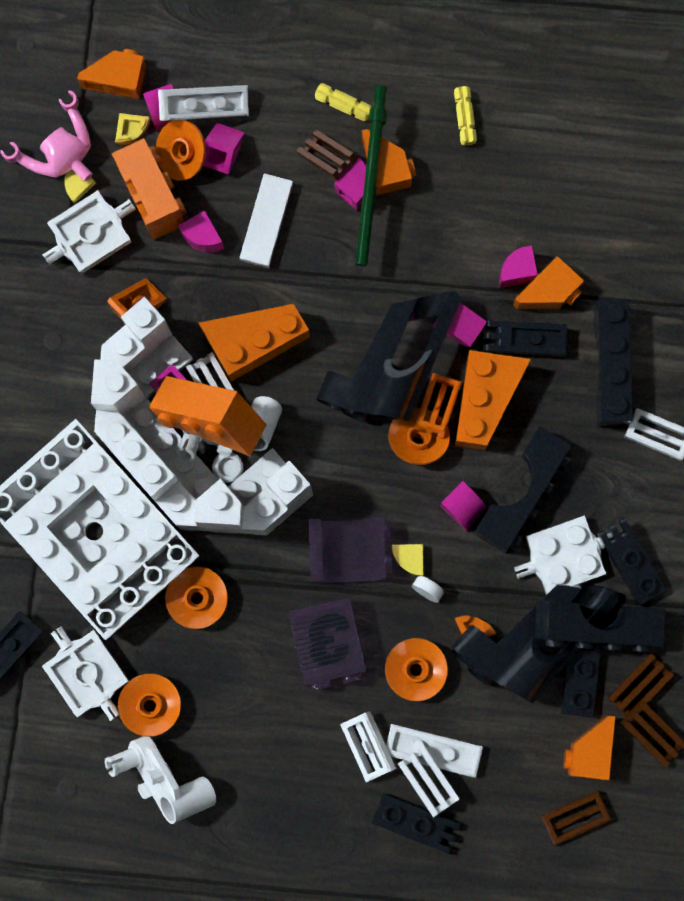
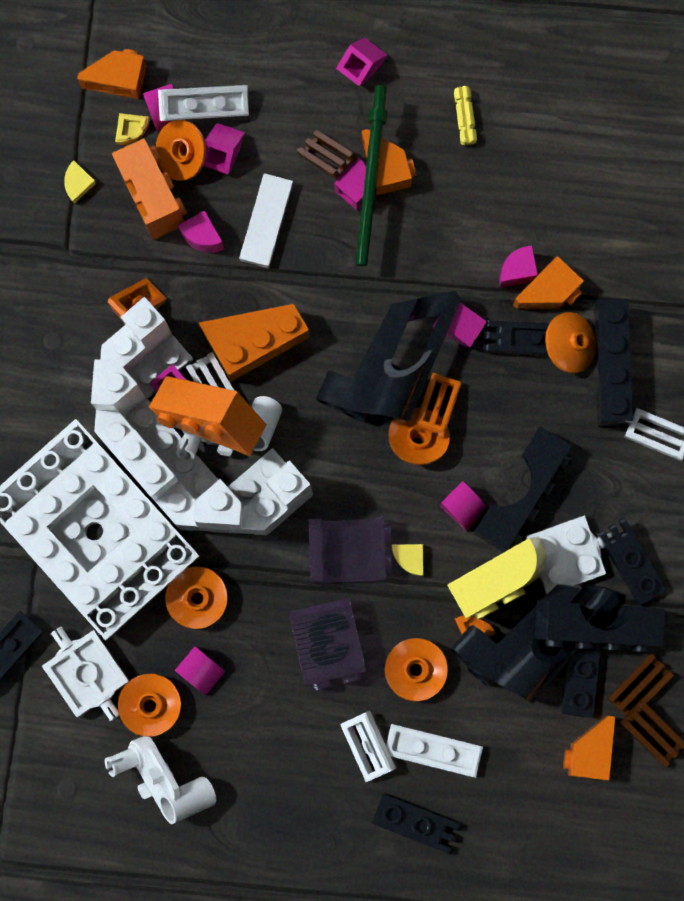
bright pink piece [1,91,93,182] -> none
white plate [42,190,136,274] -> none
white tile [212,453,244,484] -> none
light yellow axle [315,83,372,121] -> none
white tile [398,746,459,817] -> none
white tile [412,576,444,603] -> none
orange wedge [455,350,531,451] -> none
reddish brown tile [540,790,612,846] -> none
none -> dark pink brick [175,646,226,695]
none -> dark pink brick [336,37,388,86]
none -> light yellow brick [447,536,546,620]
none -> orange dish [545,312,596,373]

